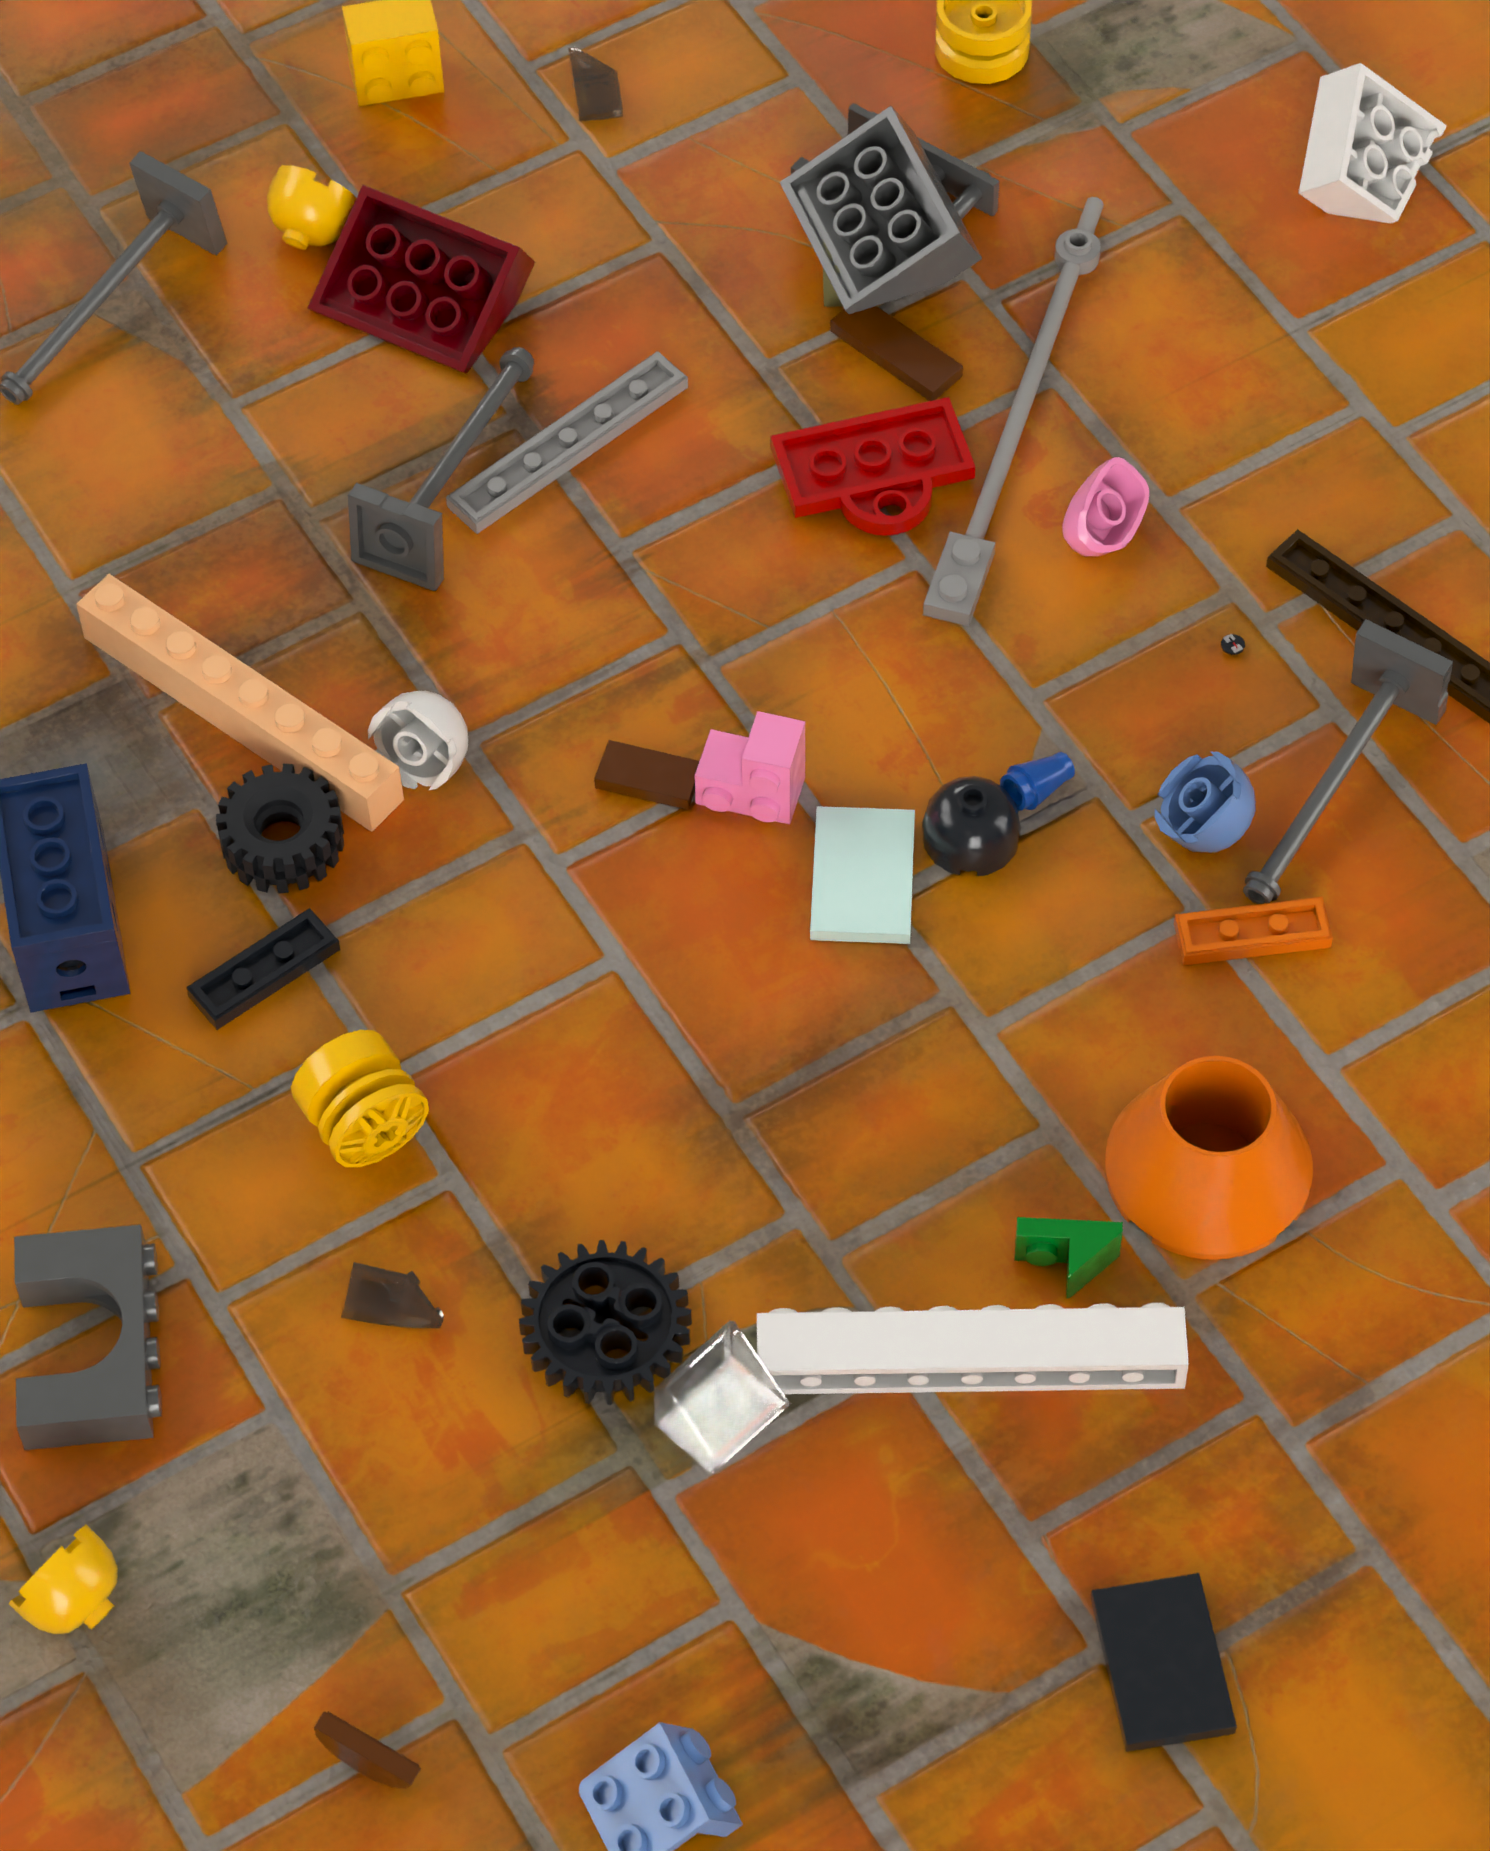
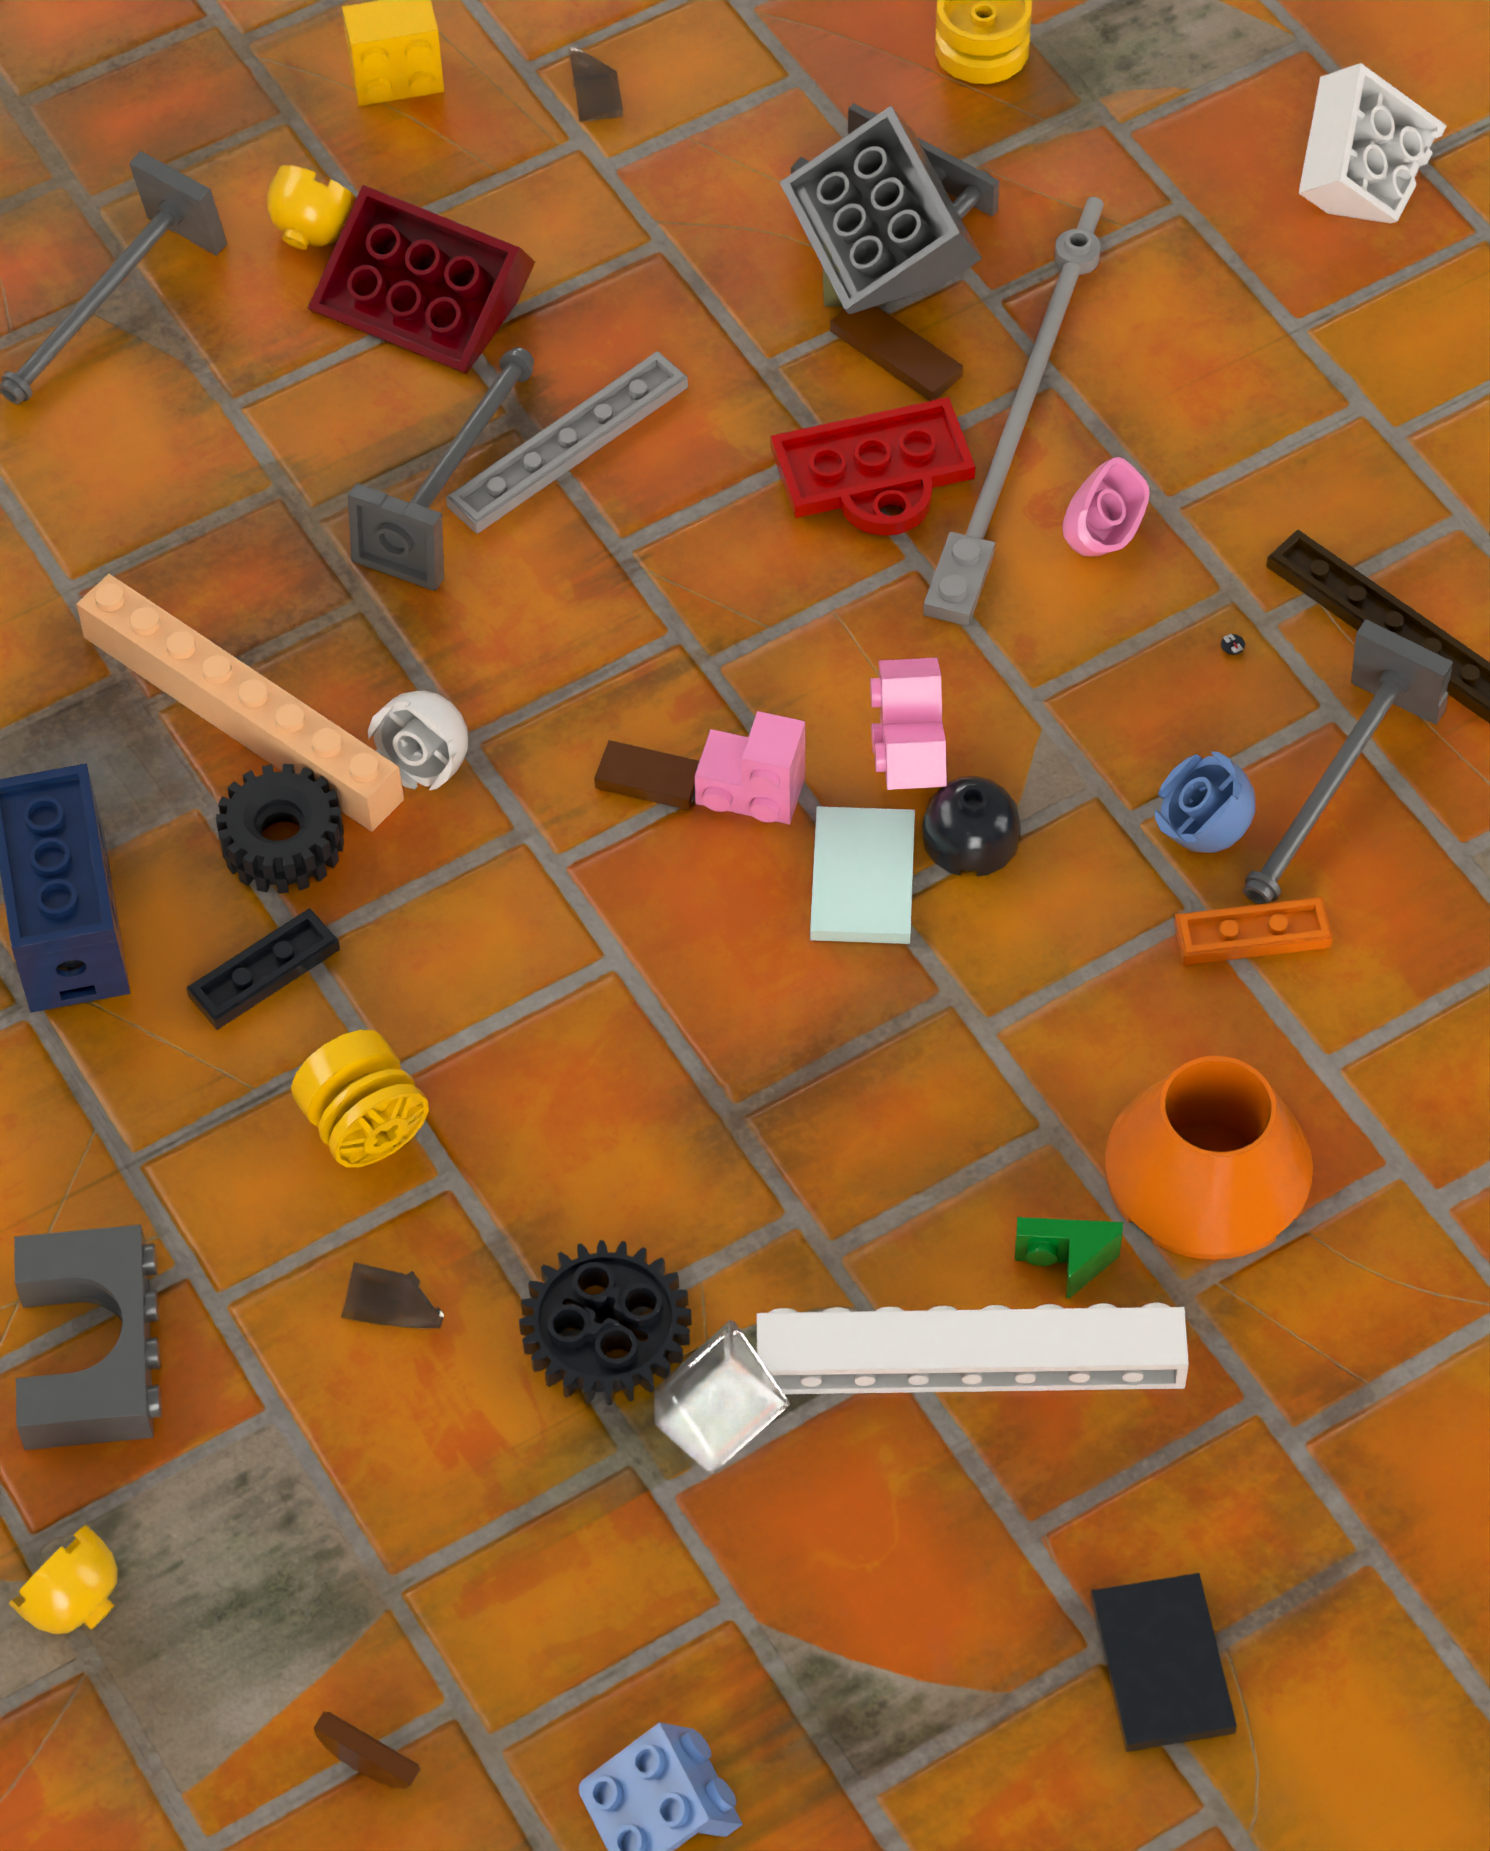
blue cone [1000,752,1075,811] -> none
none -> bright pink brick [870,658,947,790]

